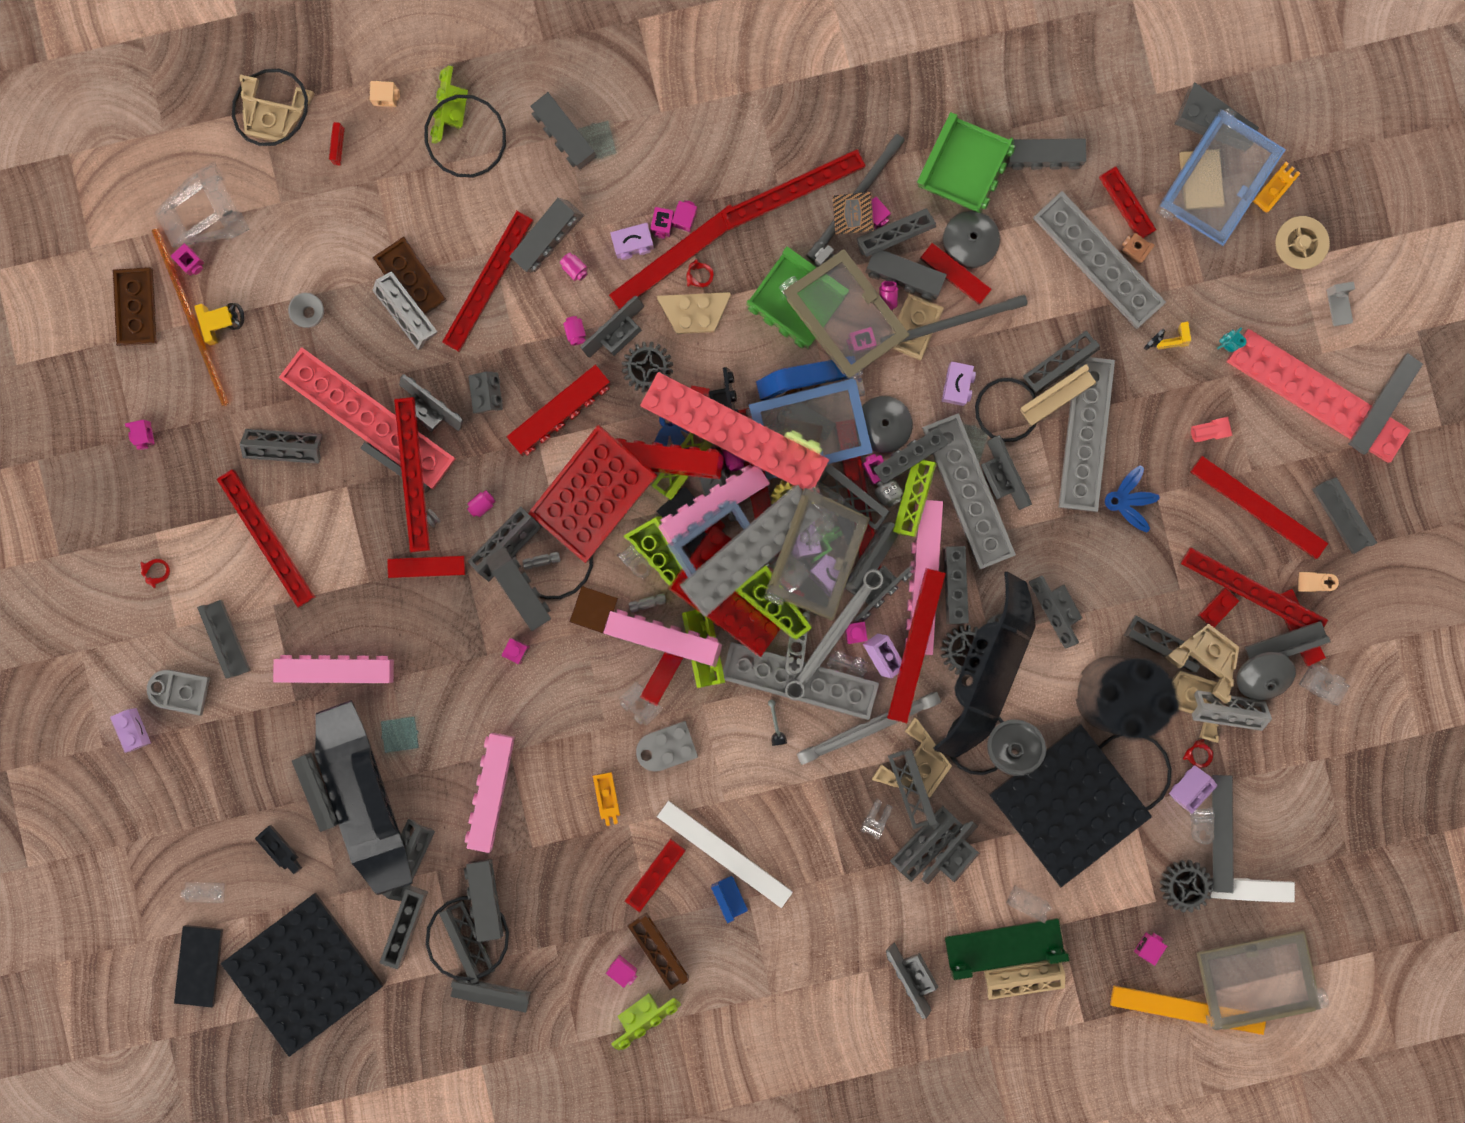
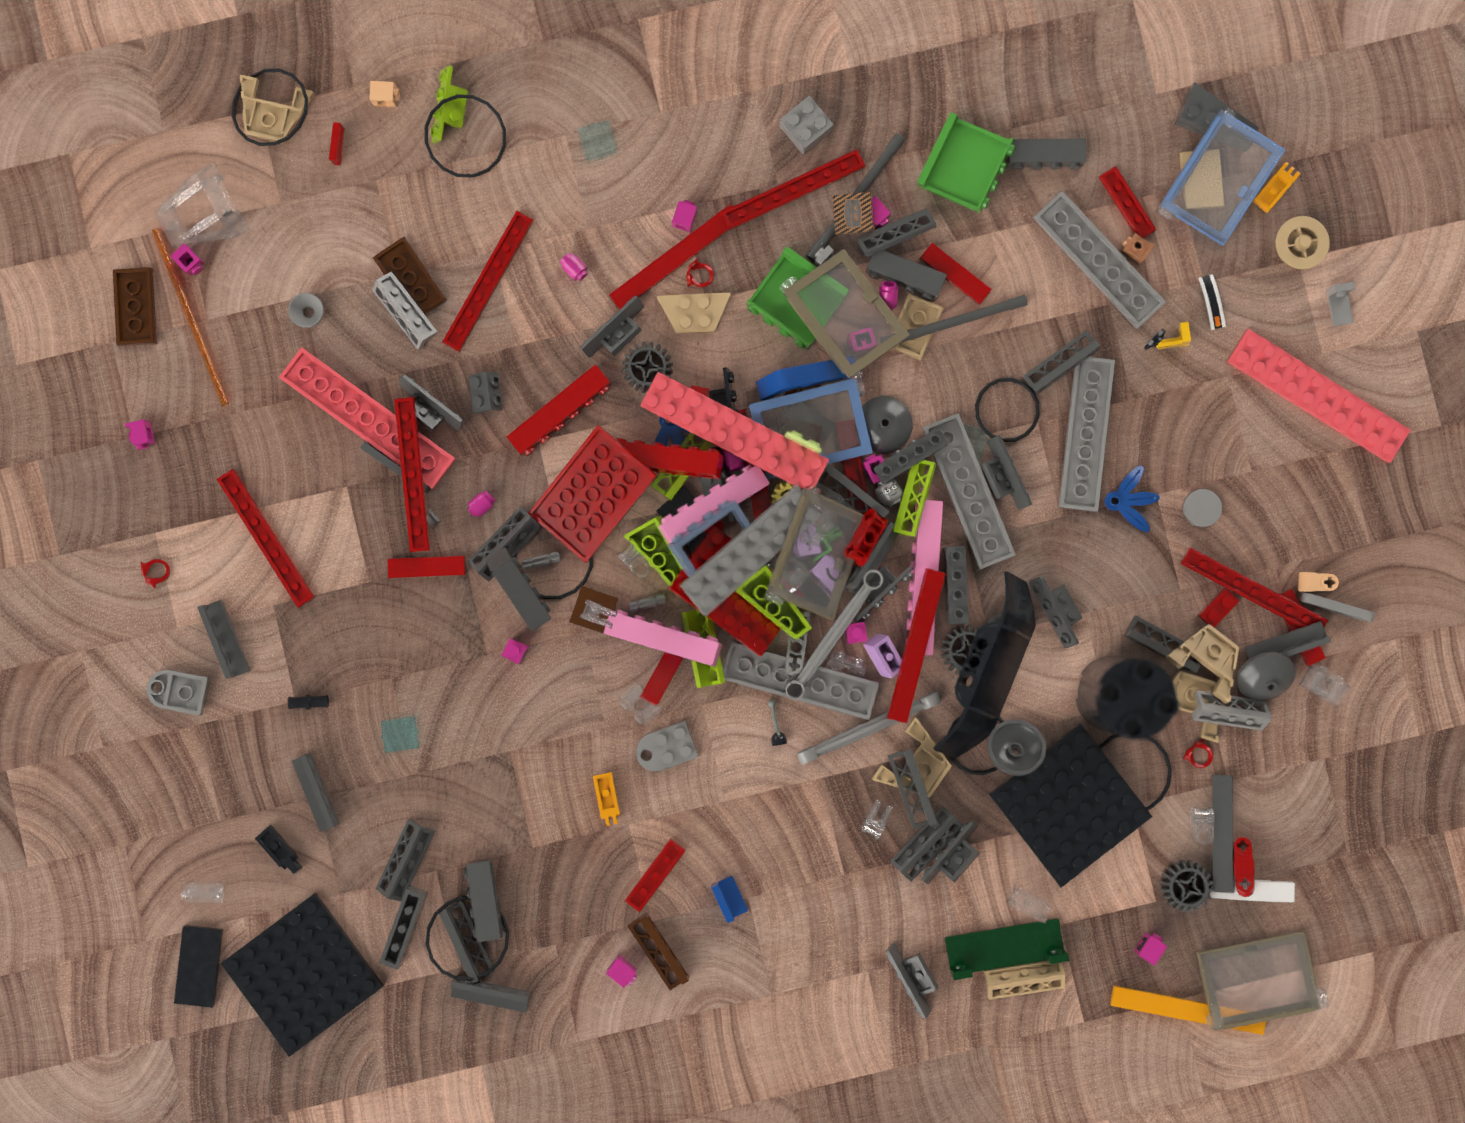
lavender brick [110,708,151,753] -> none
yellow piece [194,303,244,345] -> none
dark grey fence [240,429,322,464] -> none
bright pink brick [273,655,394,683] -> none
black piece [315,700,413,895] -> none
bright pink brick [465,732,515,853] -> none
dark grey wedge [510,198,584,273] -> none
dark grey brick [530,92,597,170] -> none
dark pink brick [563,316,586,346] -> none
lavender brick [610,223,654,260] -> none
lime bracket [611,993,681,1050] -> none
dark pink brick [650,207,674,239] -> none
white tile [657,801,793,908] -> none
lavender brick [941,362,976,406] -> none
dark grey dish [943,211,1000,268] -> none
tan fence [1020,364,1096,427] -> none
lavender brick [1169,765,1218,814] -> none
red tile [1190,456,1328,559] -> none
coral piece [1191,417,1233,442] -> none
teal hinge [1217,327,1247,352] -> none
dark grey fence [1312,477,1377,554] -> none
dark grey tile [1348,353,1423,455] -> none
none -> black pin [288,695,329,710]
none -> clear piece [580,599,618,629]
none -> light grey brick [779,95,834,155]
none -> red piece [844,509,888,567]
none -> light grey tile [1182,489,1222,527]
none -> sticker [1198,274,1226,330]
none -> red piece [1233,837,1255,897]
none -> light grey beam [1300,593,1375,623]

